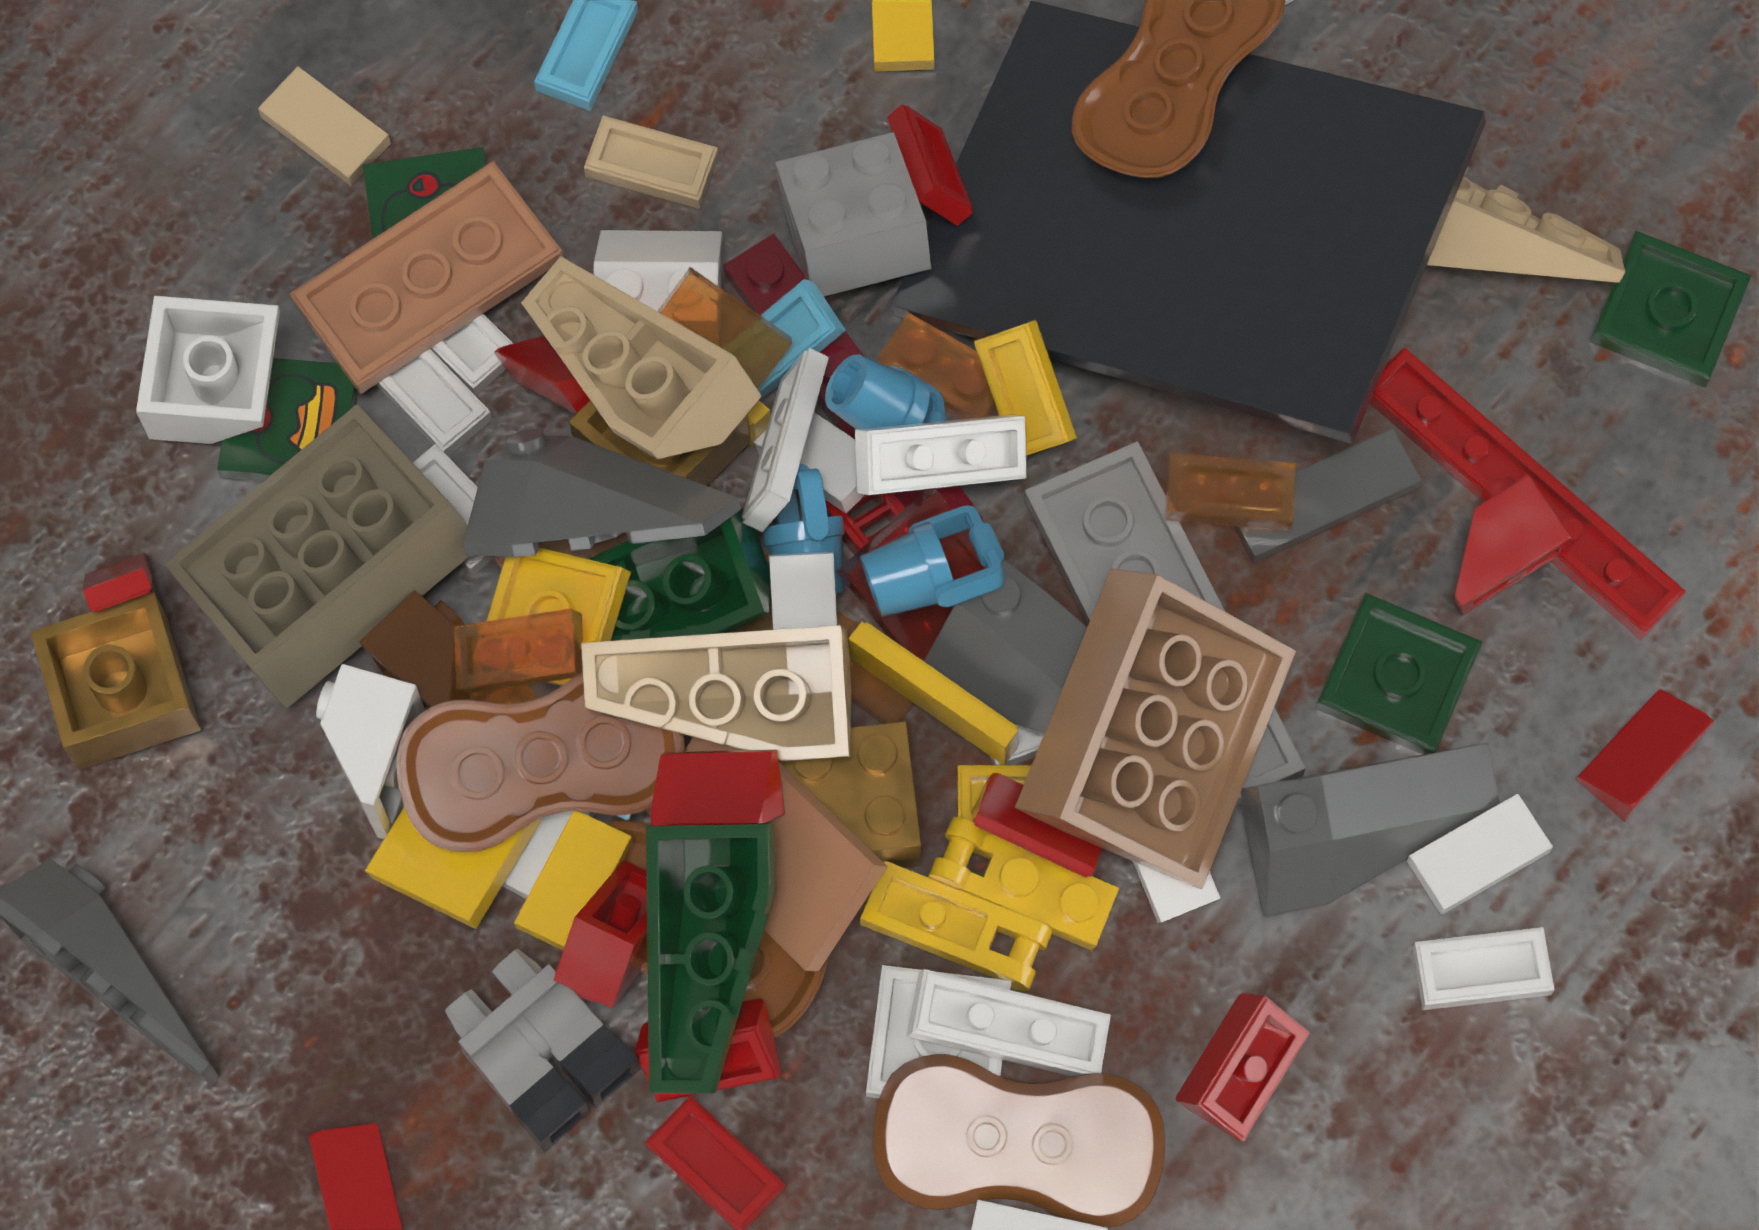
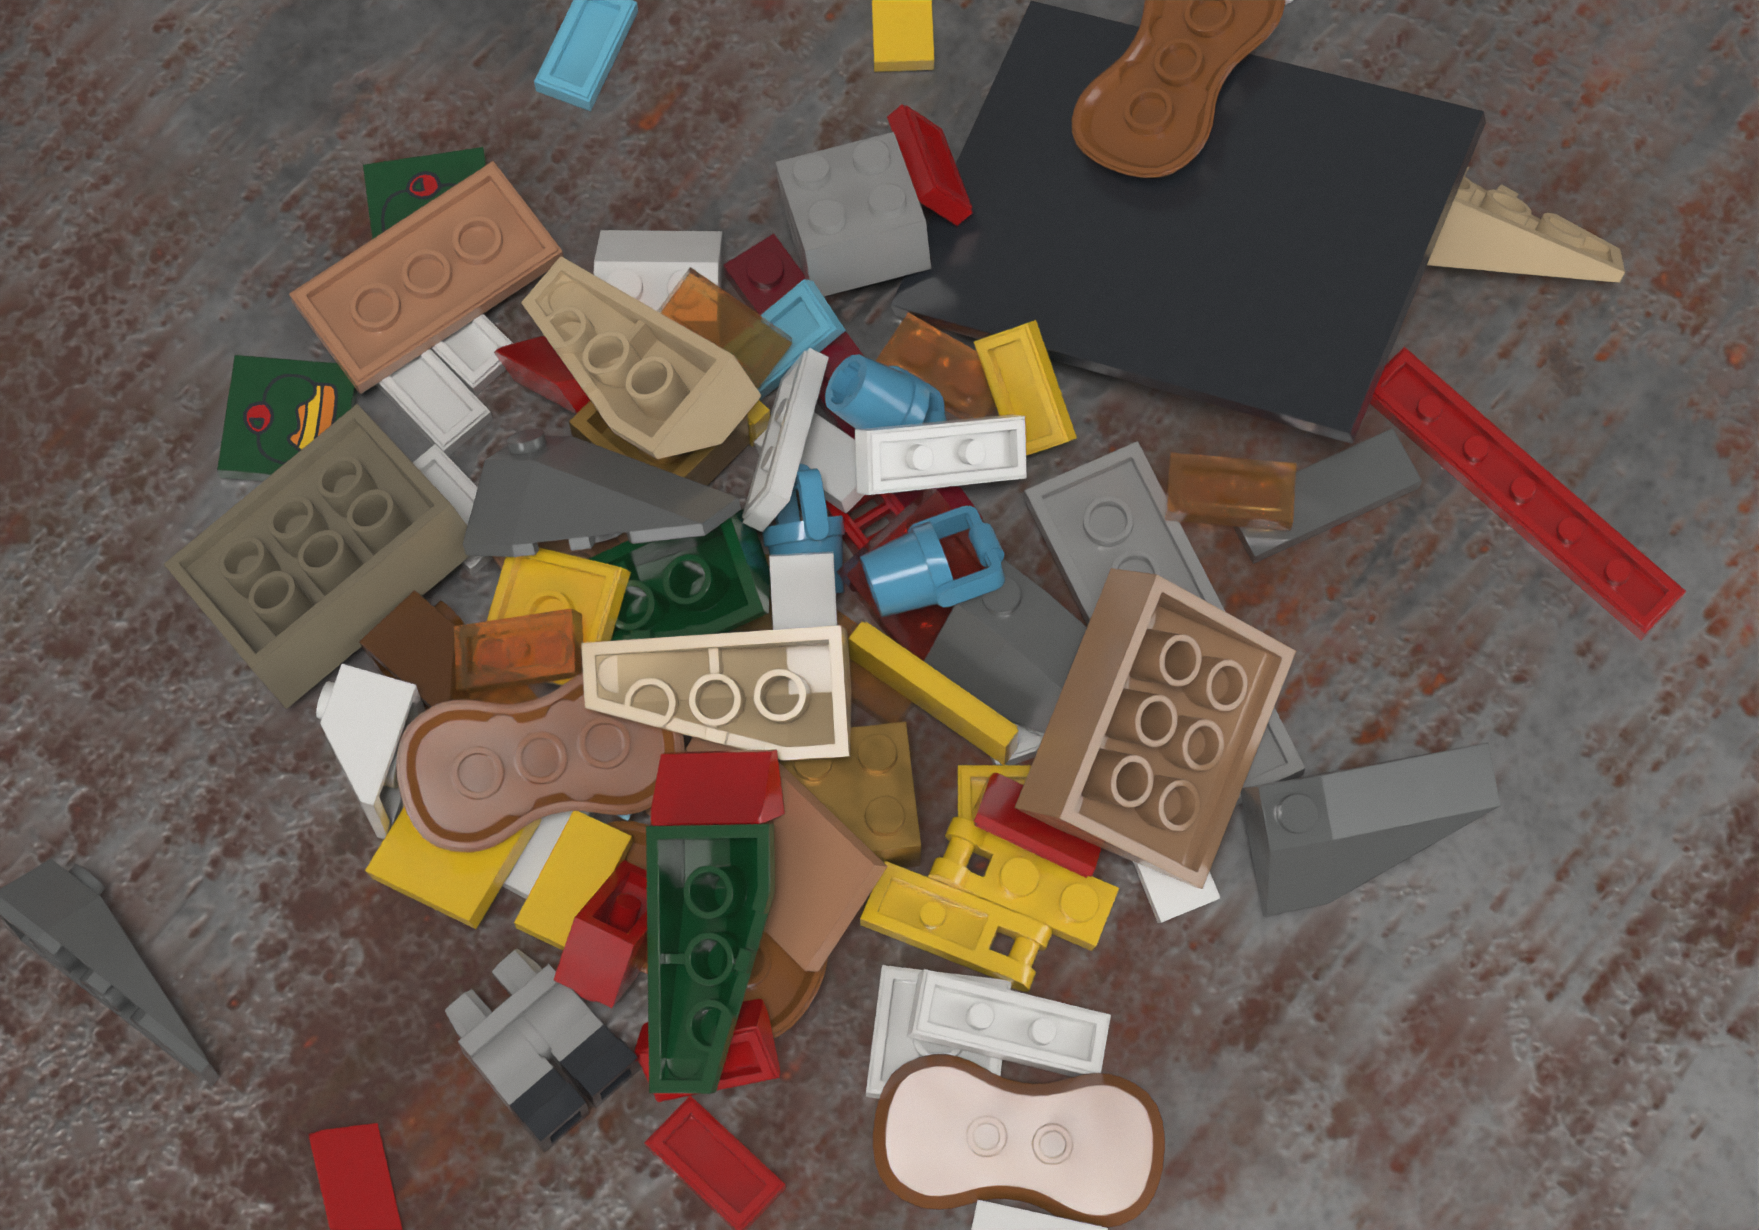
pearl gold brick [30,592,201,770] -> none
red tile [82,552,153,612] -> none
white slope [136,296,280,444] -> none
tan tile [258,66,391,186] -> none
tan tile [584,116,719,209] -> none
red slope [1175,993,1310,1142] -> none
dark green tile [1315,593,1483,754] -> none
white tile [1407,794,1553,915] -> none
white tile [1412,927,1554,1010] -> none
red slope [1455,475,1571,616] -> none
red slope [1576,688,1714,822] -> none
dark green tile [1590,231,1751,388] -> none

